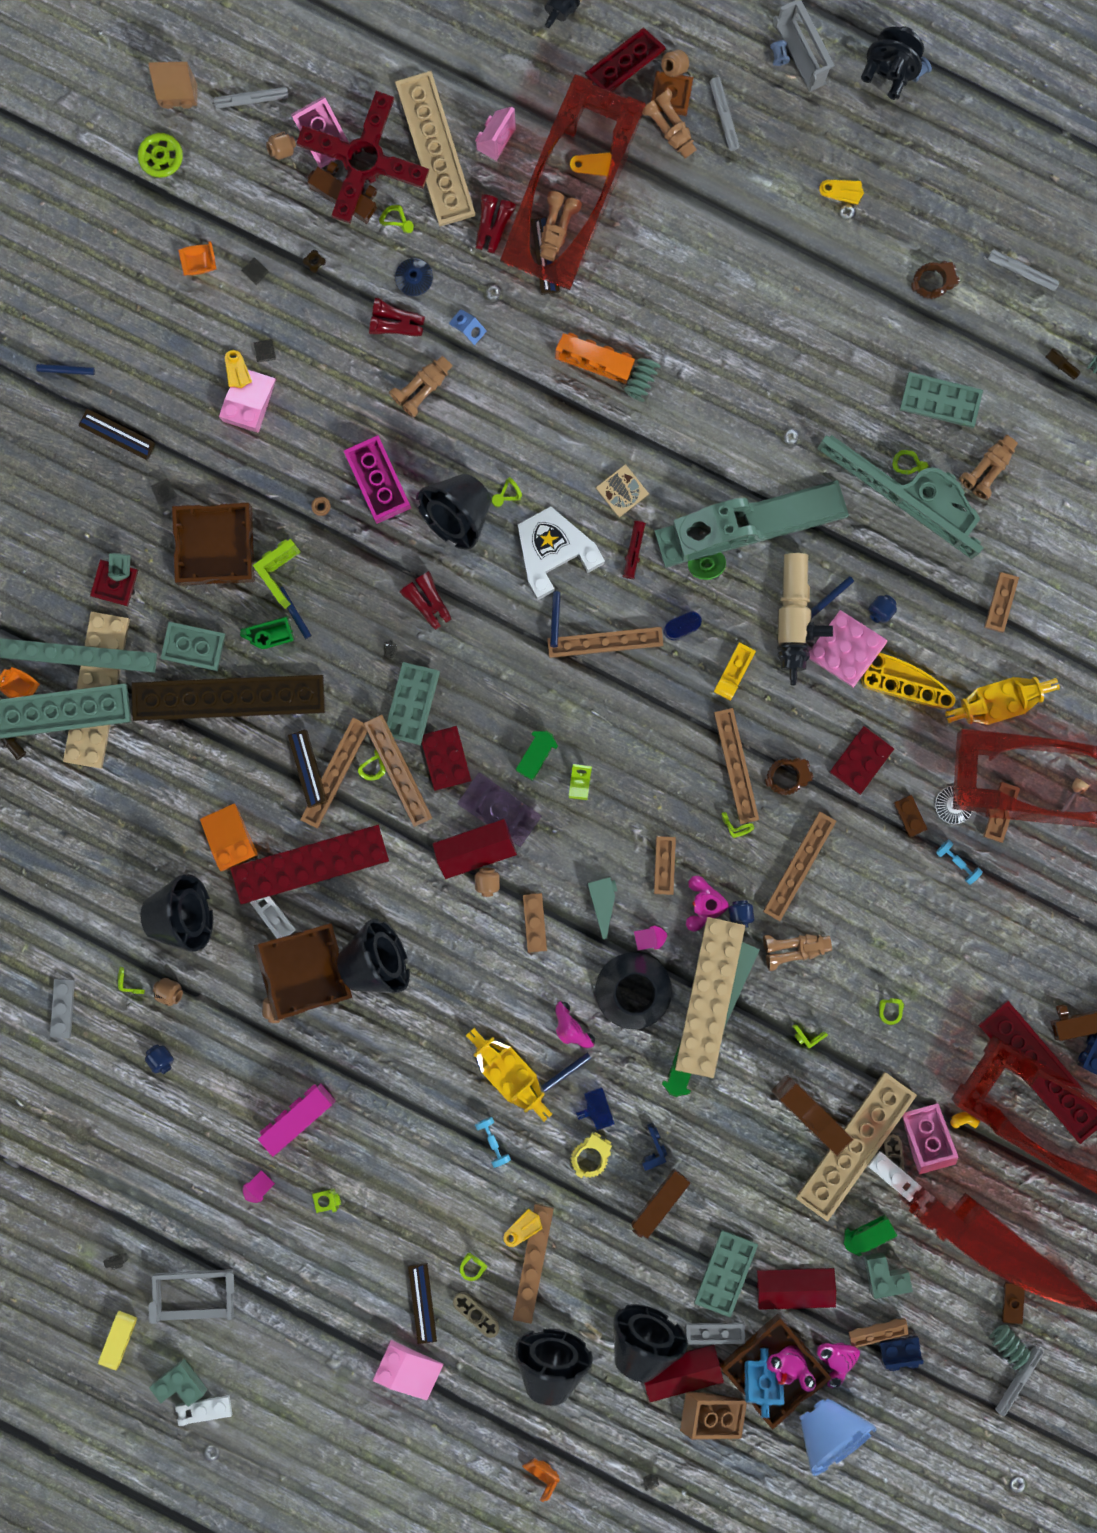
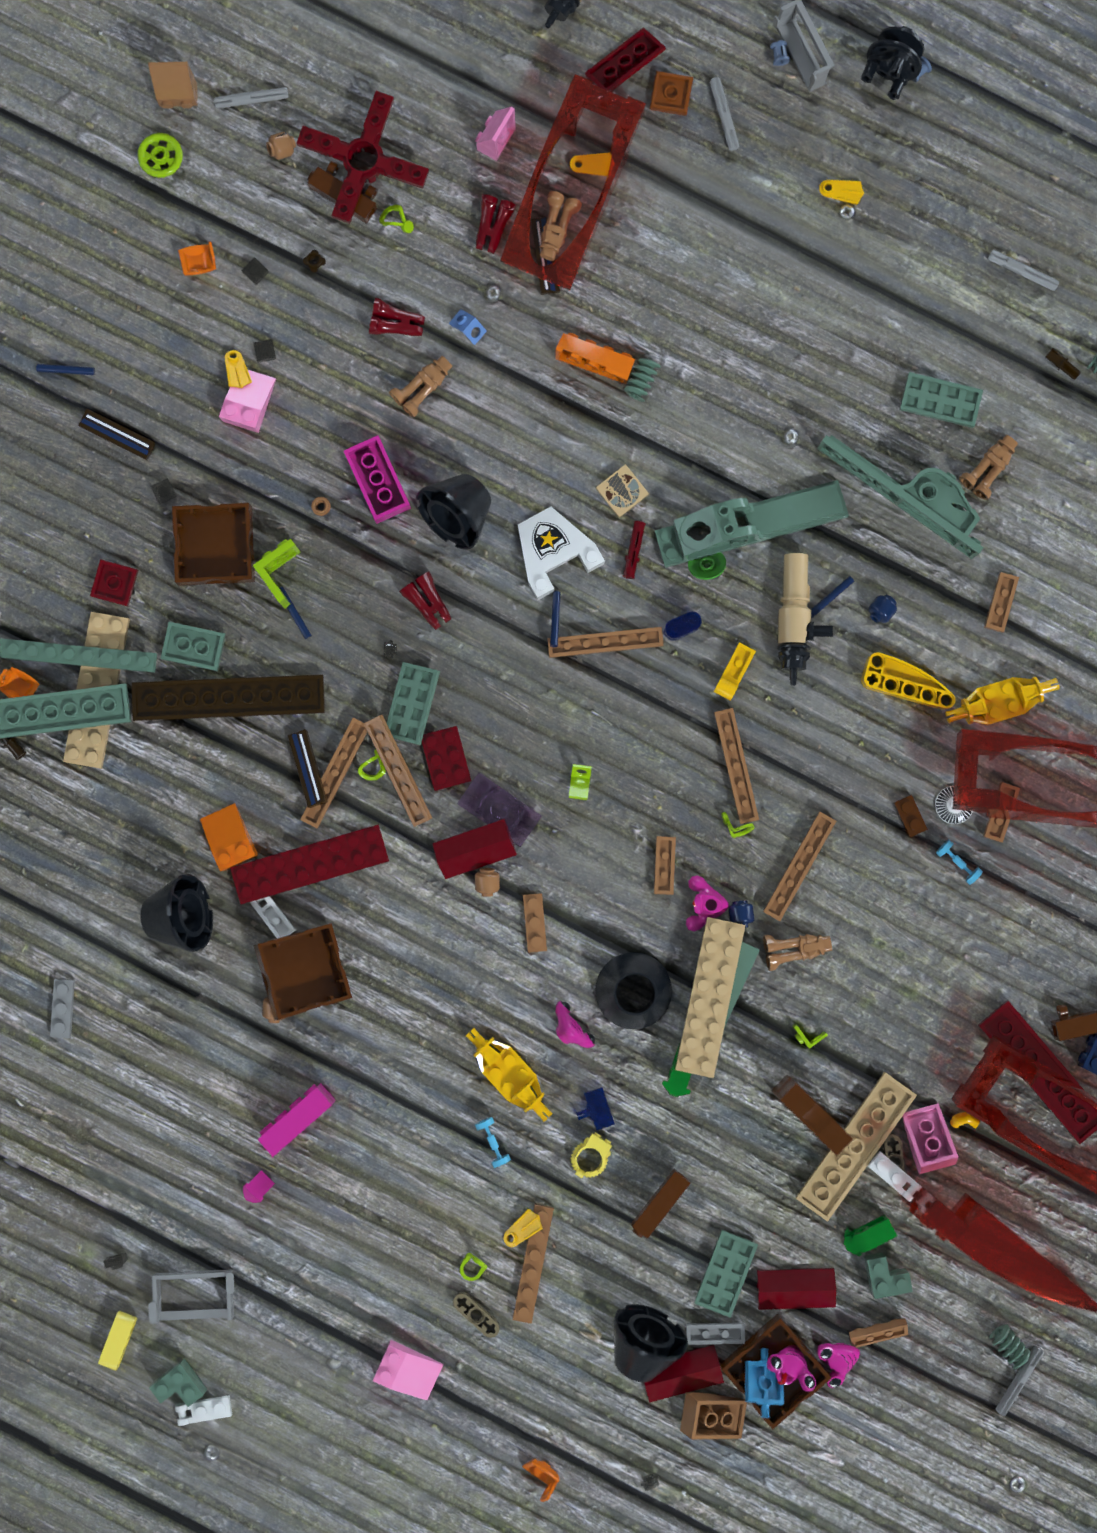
sand green plate [108,553,130,581] -> none
lime piece [118,967,145,994] -> none
dark blue head [145,1044,174,1074] -> none
medium nougat head [153,978,183,1006] -> none
green piece [240,616,295,649] -> none
bright pink slope [291,96,349,168] -> none
lime bracket [312,1188,341,1213] -> none
black cone [337,918,410,993] -> none
tan plate [395,71,476,227] -> none
dish [395,258,433,296] -> none
dark brown tile [408,1263,437,1344] -> none
lime piece [491,477,522,507] -> none
black cone [514,1329,593,1406] -> none
green piece [516,731,558,782] -> none
dark blue bar [541,1052,592,1092] -> none
sand green slope [587,877,617,939] -> none
dark pink tile [634,926,667,950] -> none
medium nougat piece [640,89,697,159] -> none
dark blue bracket [641,1124,668,1171] -> none
medium nougat head [661,50,689,77] -> none
reddish brown piece [765,758,814,795] -> none
light blue cone [799,1399,877,1476] -> none
bright pink plate [809,610,887,688] -> none
dark red plate [829,726,894,795] -> none
lime piece [879,998,904,1025] -> none
dark blue bracket [879,1336,924,1371] -> none
lime piece [892,450,929,475] -> none
reddish brown piece [911,261,960,299] -> none
reddish brown plate [1002,1282,1025,1324] -> none
tan hinge [1055,777,1089,821] -> none

